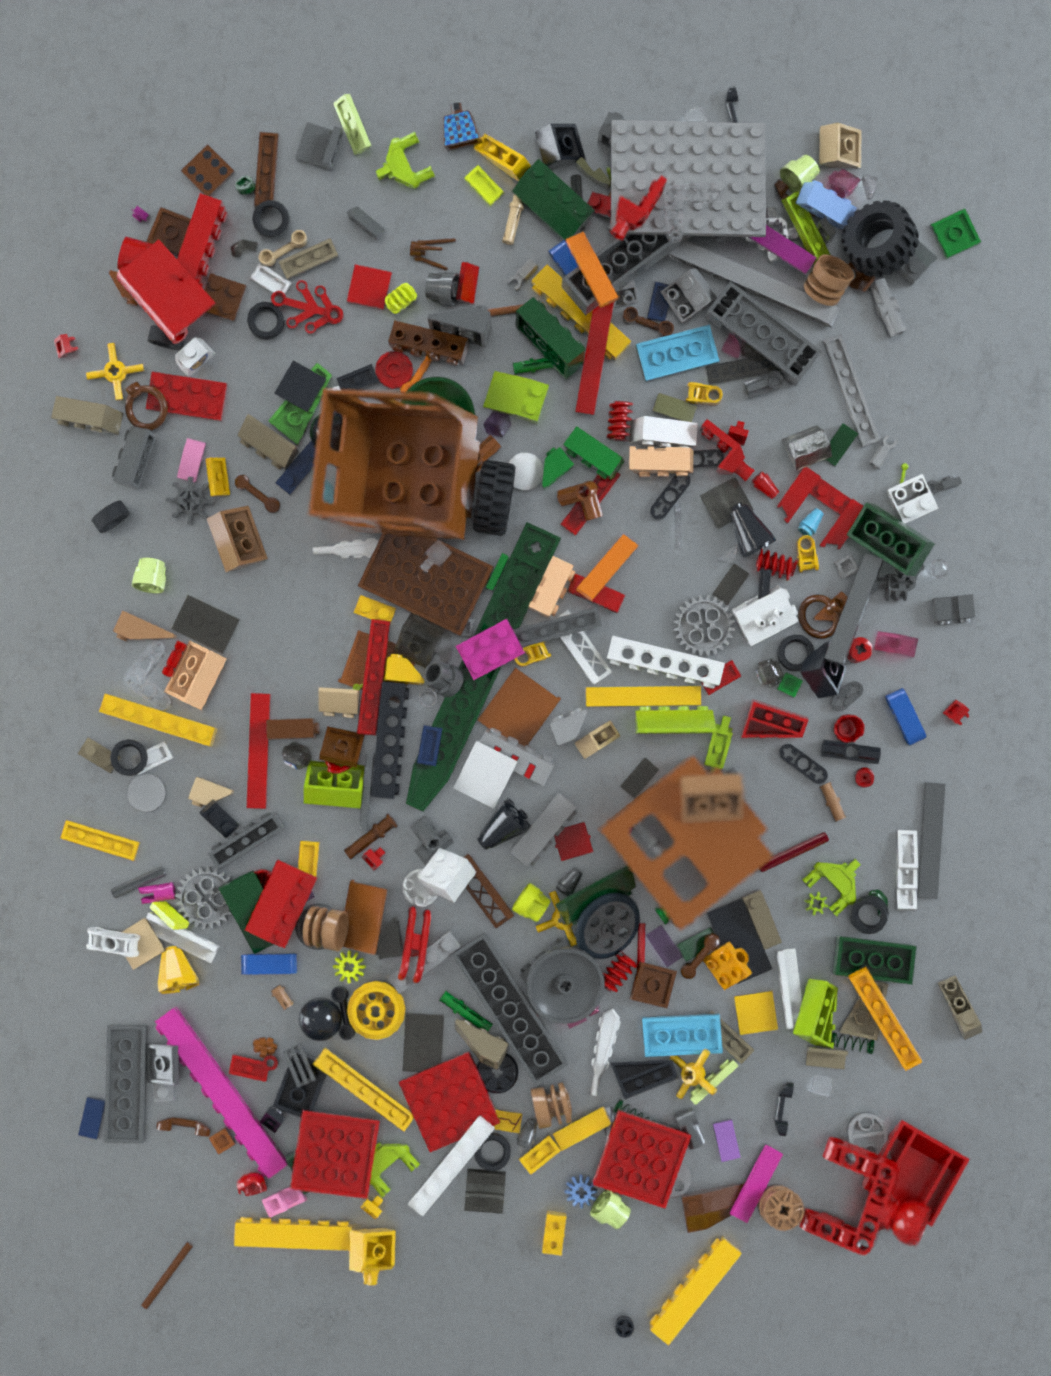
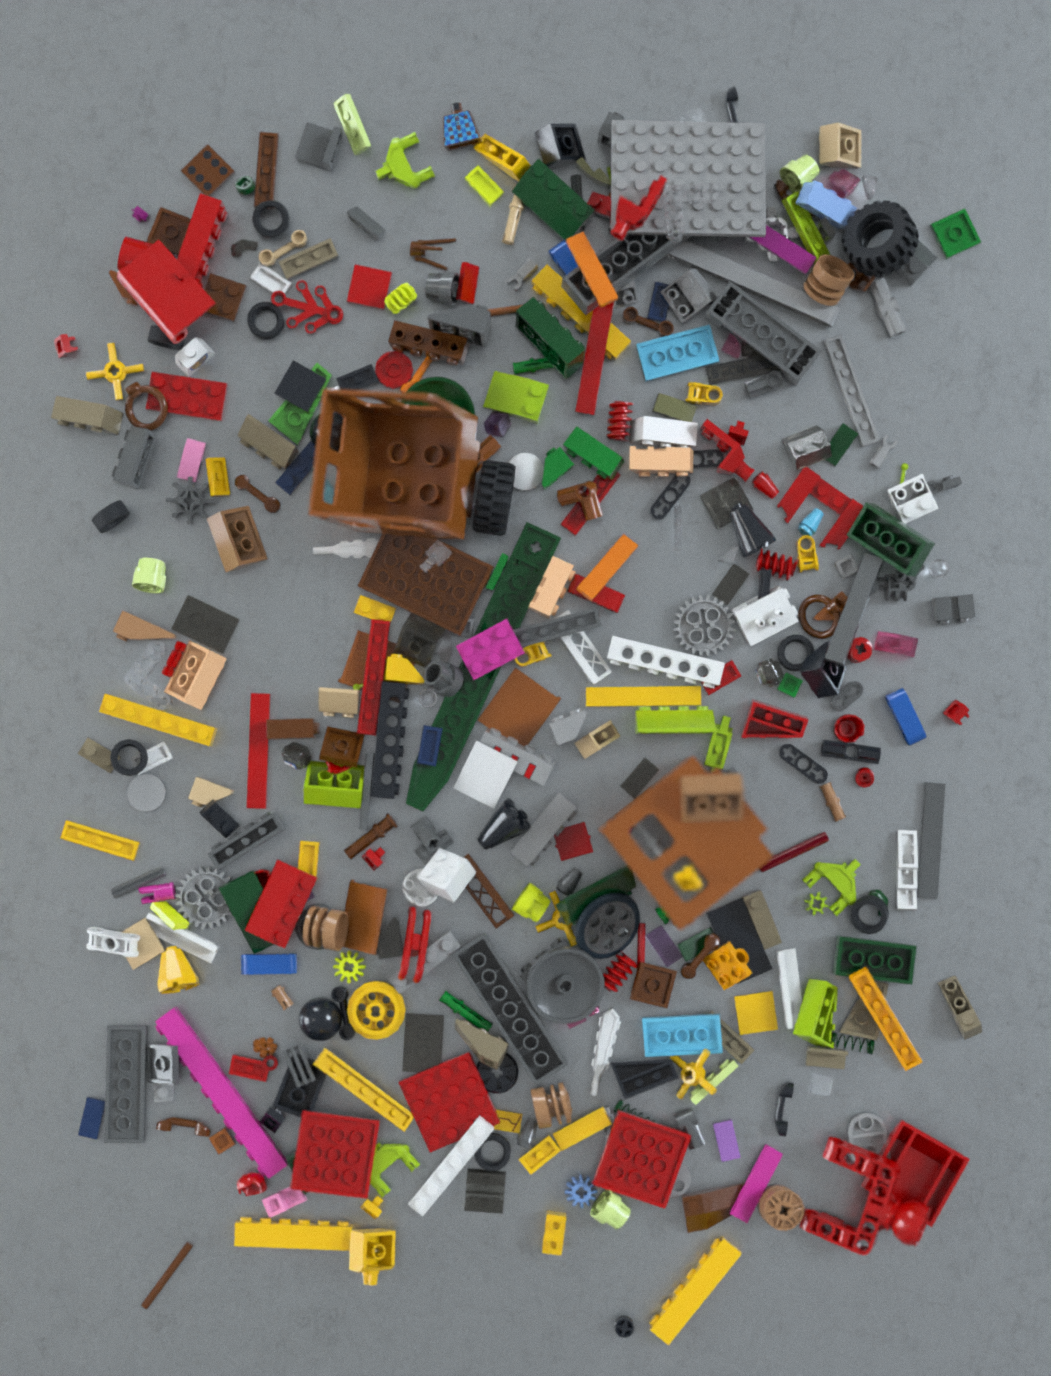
none -> yellow tile [674,866,702,891]

